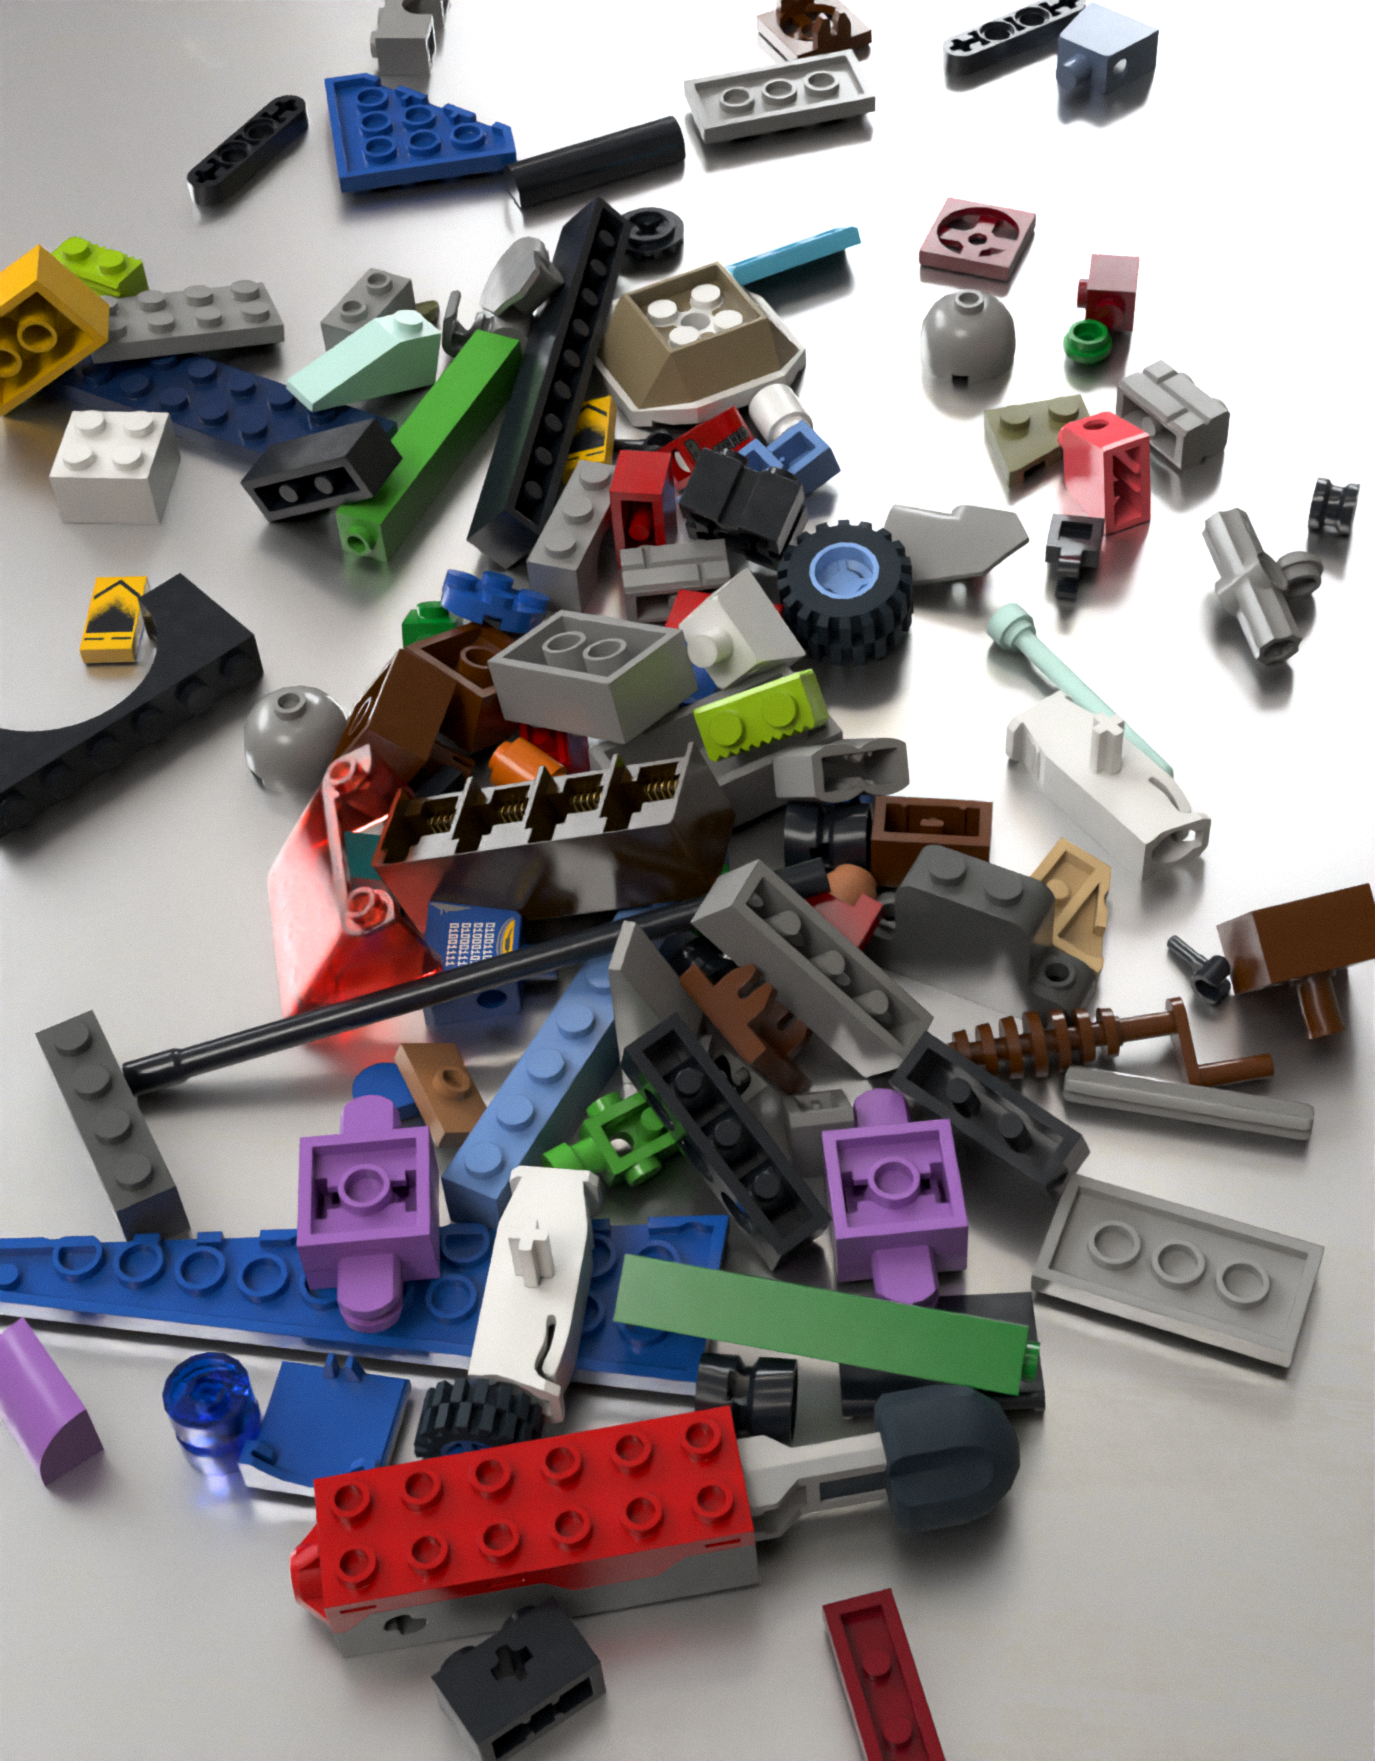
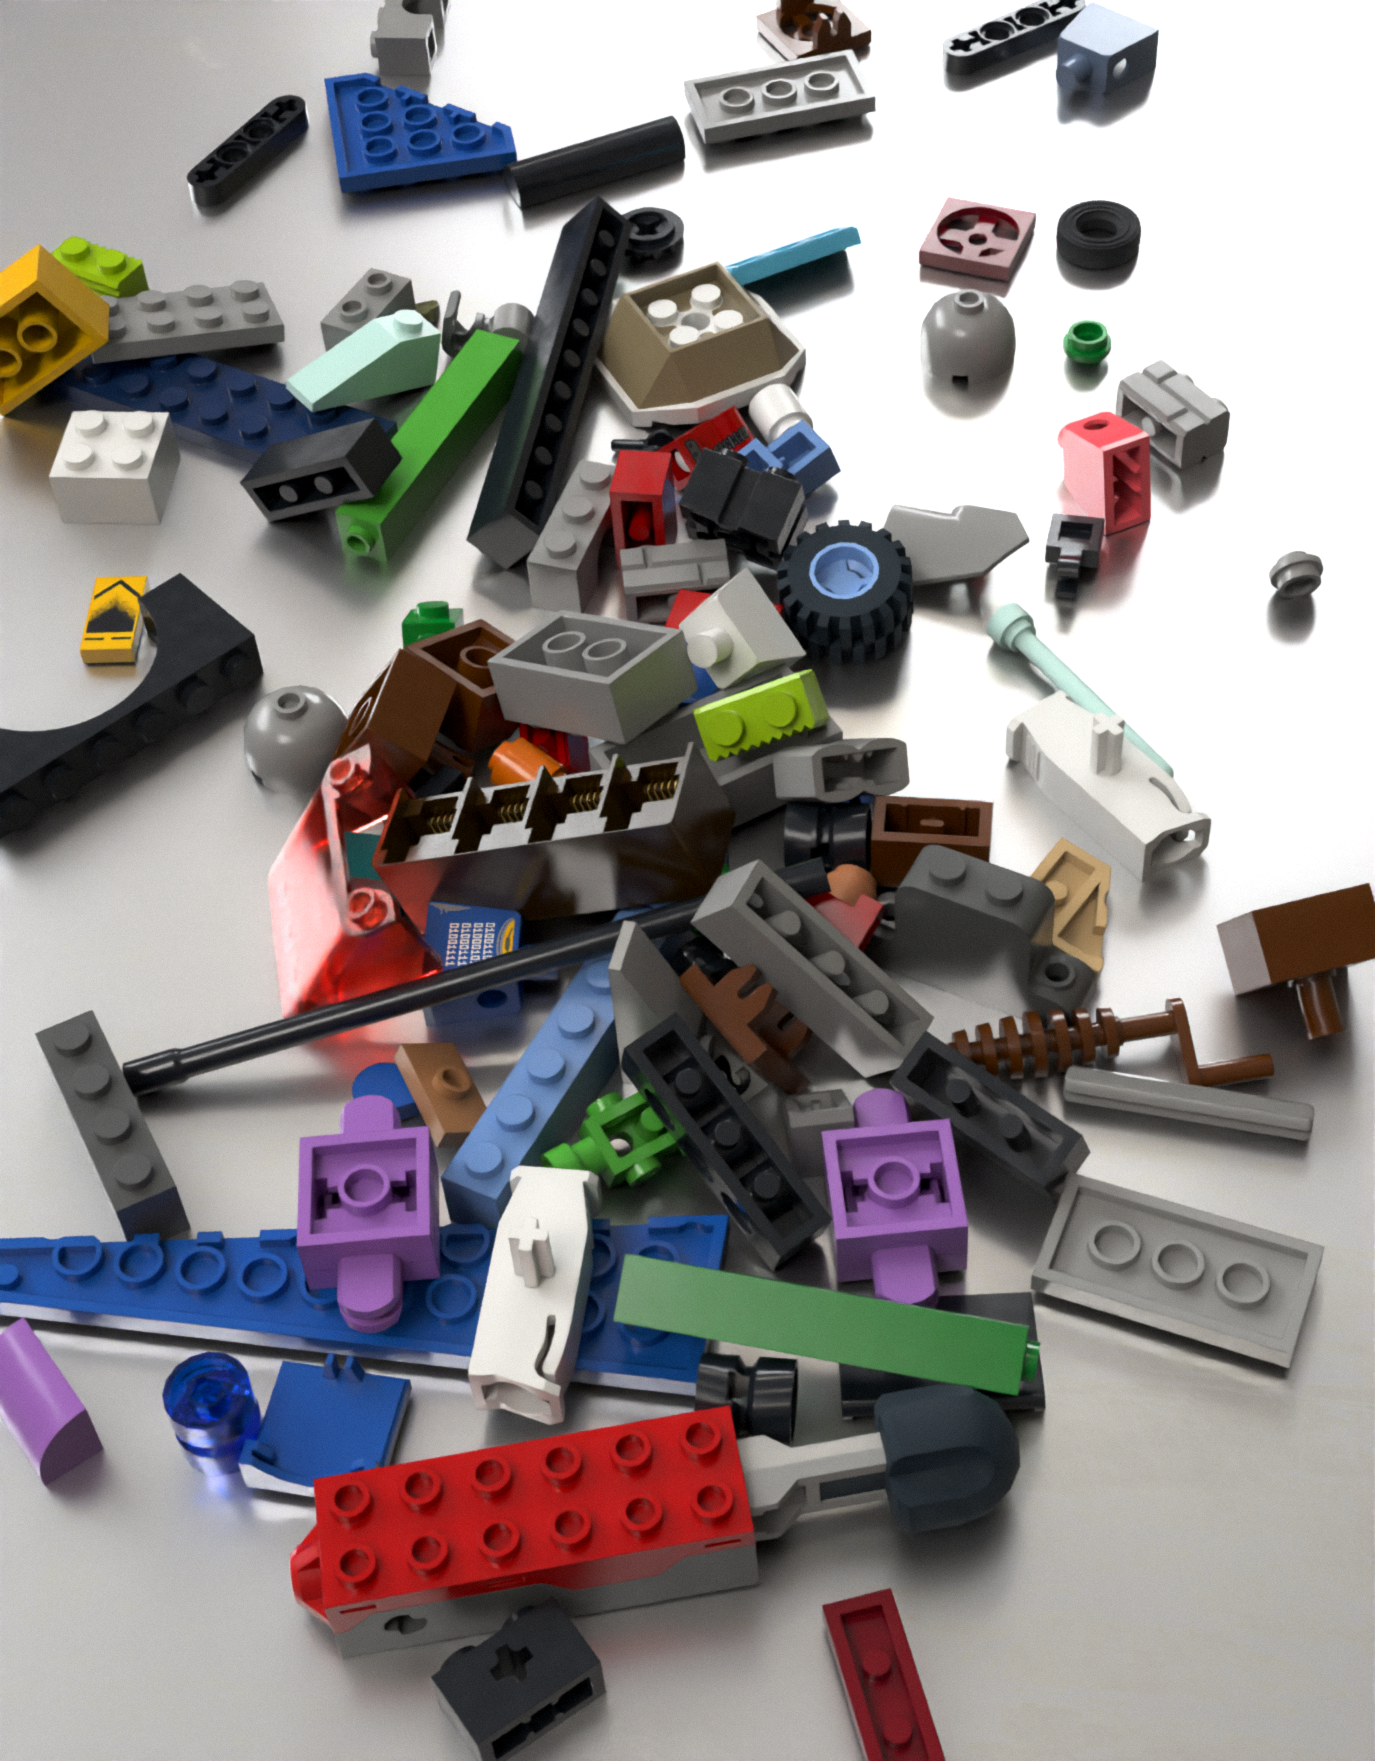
black wheel [413,1377,545,1460] -> none
blue plate [441,569,550,633] -> none
light grey panel [479,236,564,316] -> none
yellow tile [562,395,617,484] -> none
wing [983,394,1090,487] -> none
brick [1076,253,1140,332] -> none
black hand [1167,935,1231,1004] -> none
light grey piece [1201,507,1303,665] -> none
black wheel [1307,476,1361,535] -> none
none -> black tyre [1056,200,1141,269]

